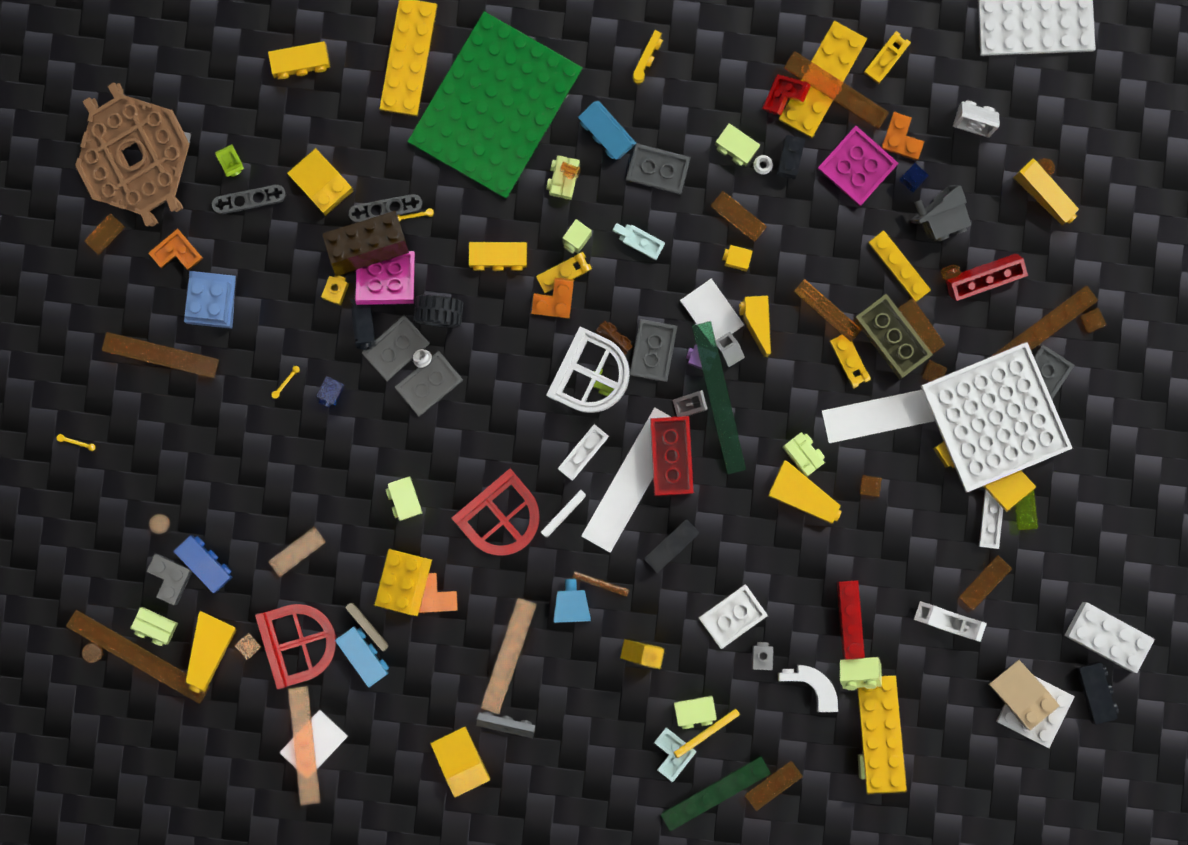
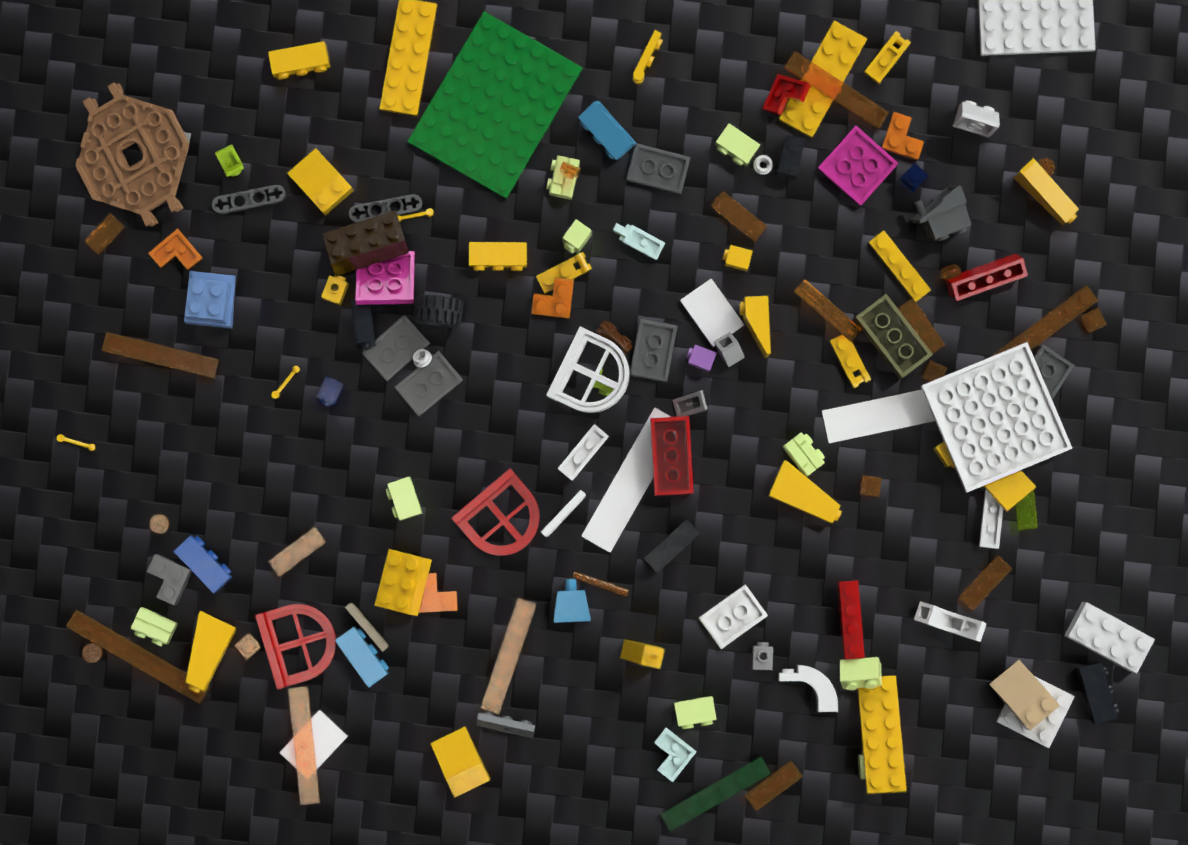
yellow bar [673,709,740,759] -> none
clear green tile [692,321,746,474] -> none

